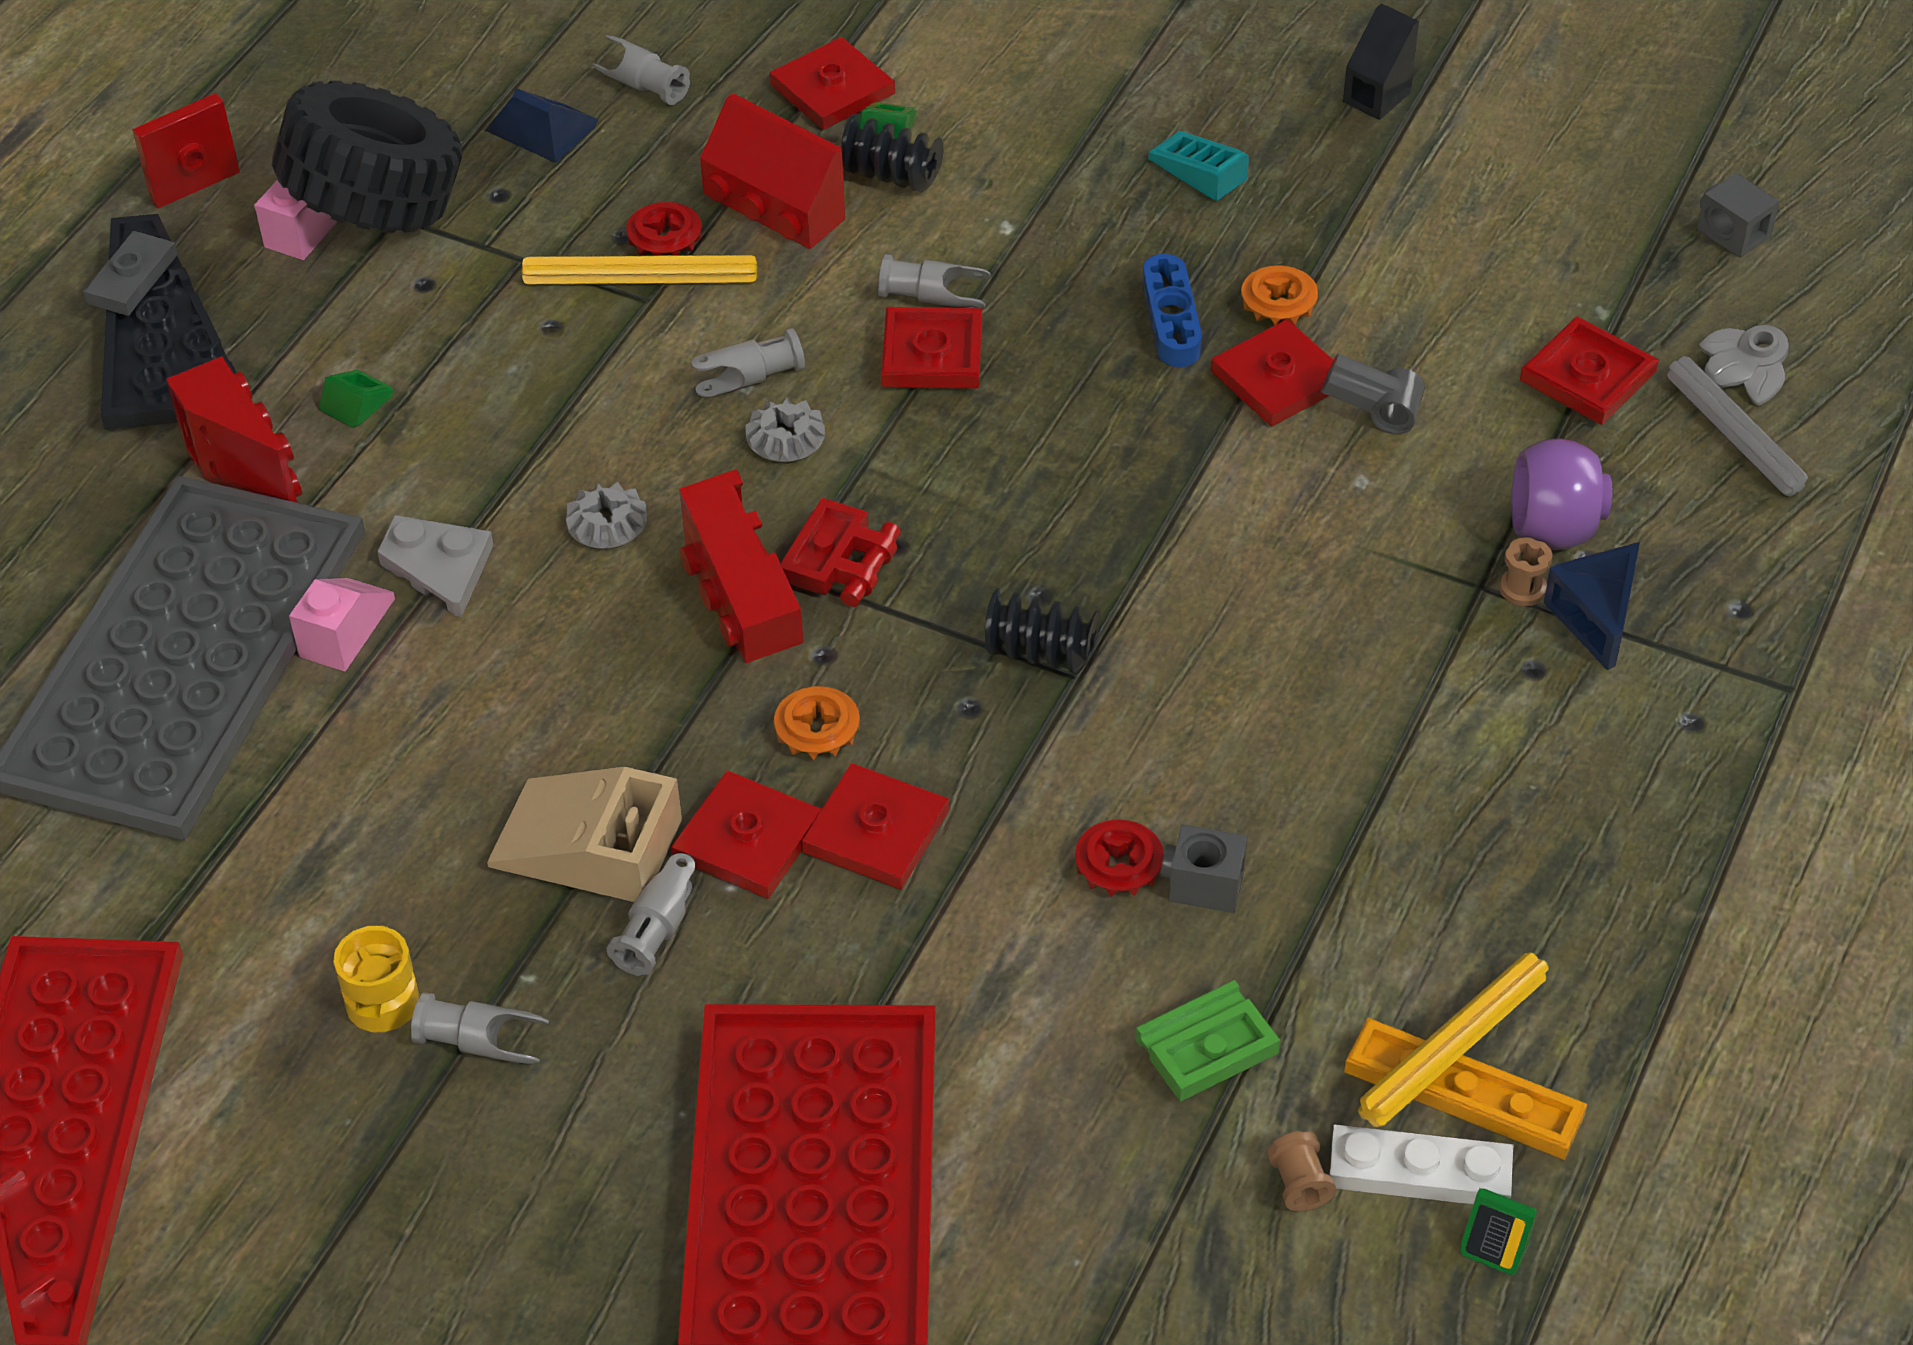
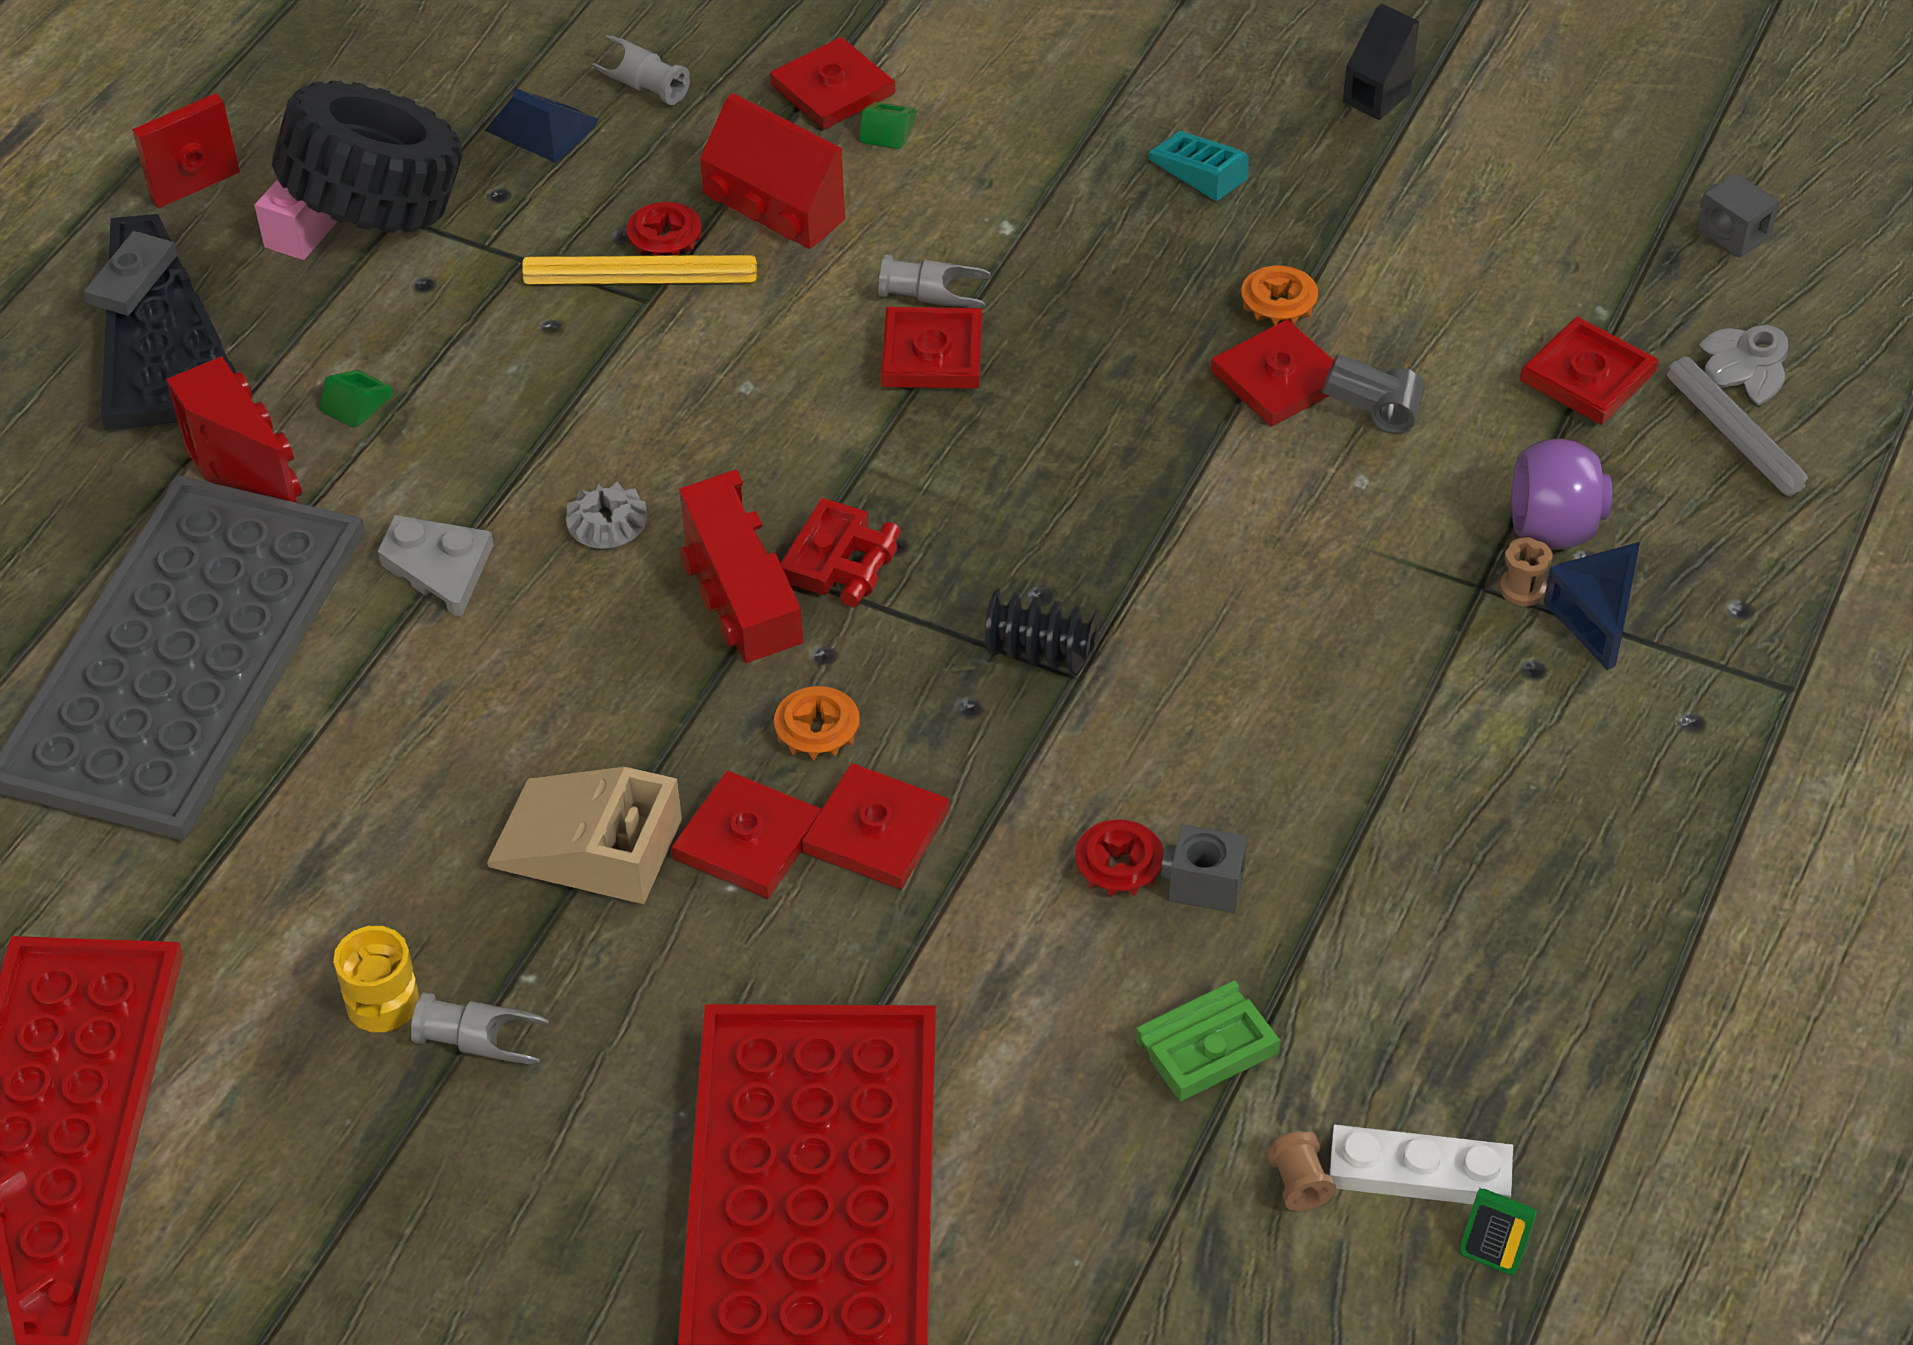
bright pink slope [289,578,395,672] -> none
light grey piece [606,853,695,976] -> none
light grey piece [691,328,805,397] -> none
light grey gear [745,397,825,462] -> none
black piece [841,113,944,193] -> none
blue beam [1143,254,1202,367] -> none
light orange tile [1344,1018,1587,1160] -> none
yellow axle [1358,953,1549,1127] -> none

